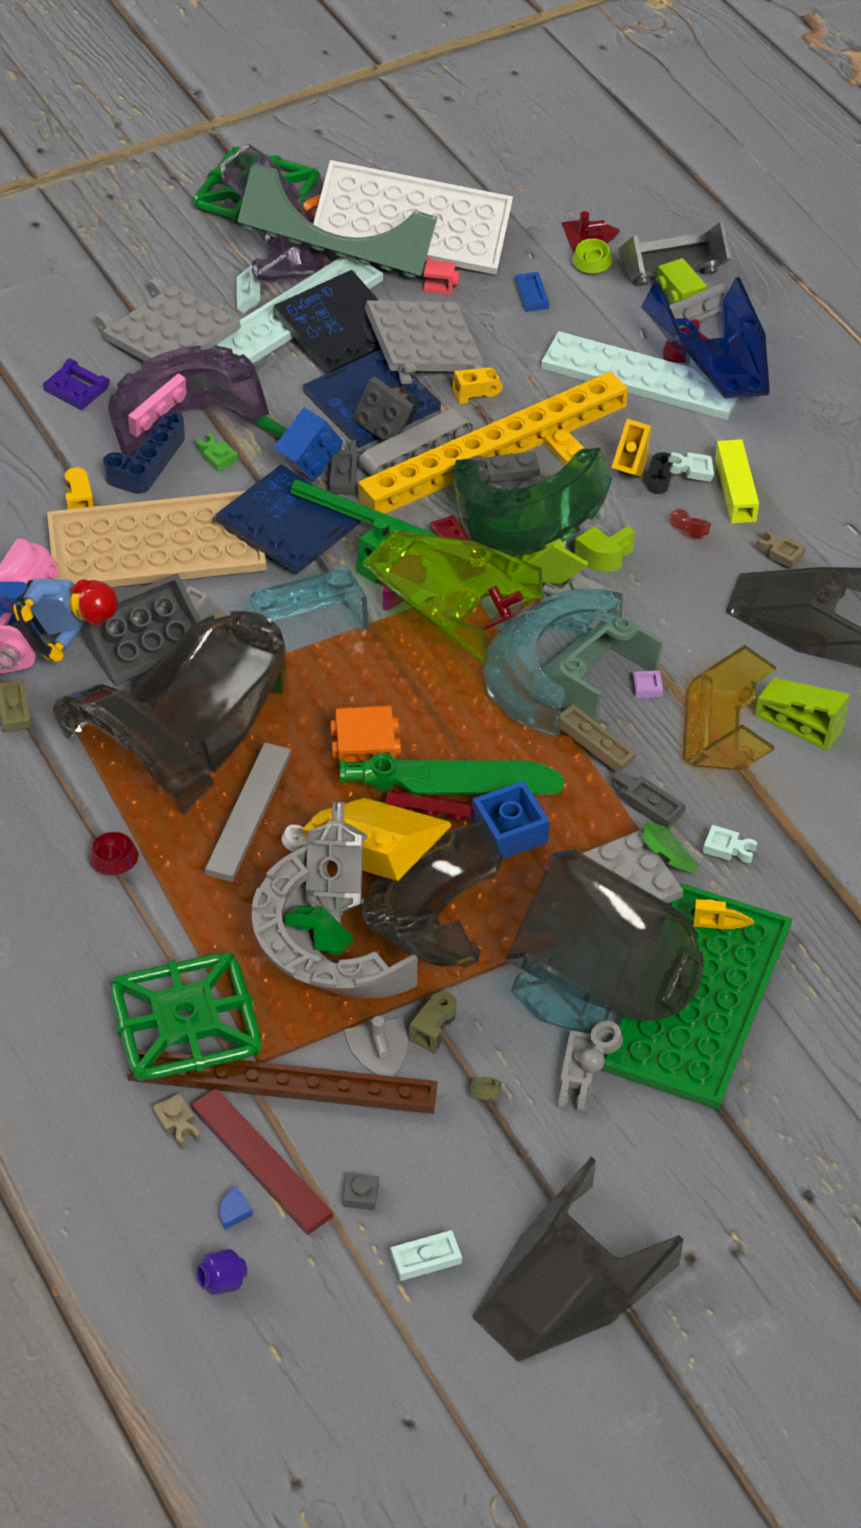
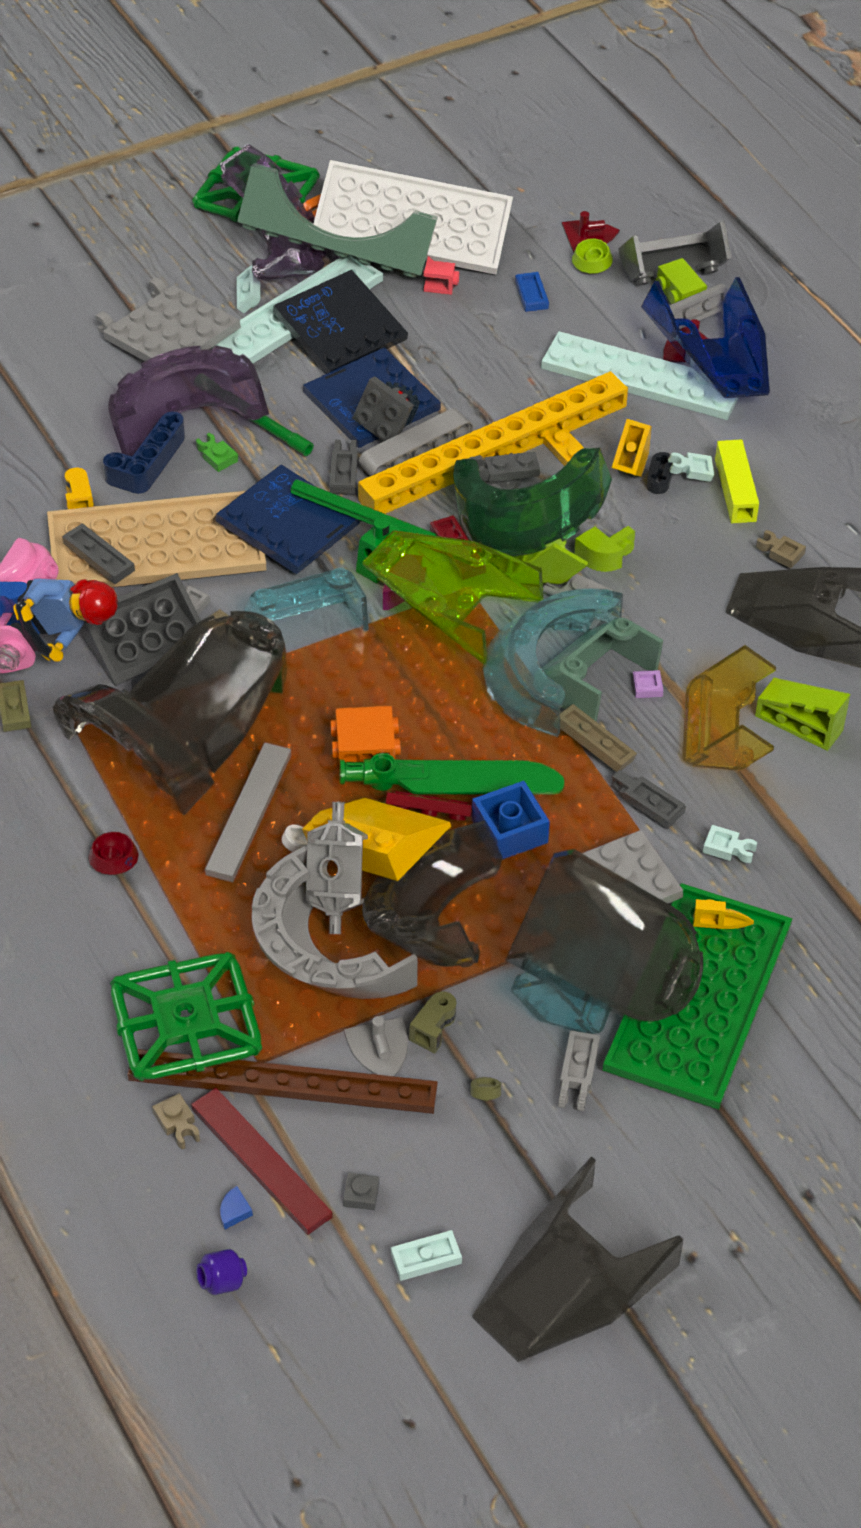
dark purple plate [43,358,110,411] -> none
bright pink plate [128,374,187,437] -> none
blue brick [273,407,343,482] -> none
green slope [285,905,354,955] -> none
light grey plate [365,300,485,384] -> none
yellow leg [452,368,503,404] -> none
dark red shield [480,585,542,632] -> none
light grey plate [580,1021,623,1073] -> none
bright green tile [641,821,699,873] -> none
clear red plate [670,509,711,539] -> none
none -> dark grey plate [62,523,135,584]

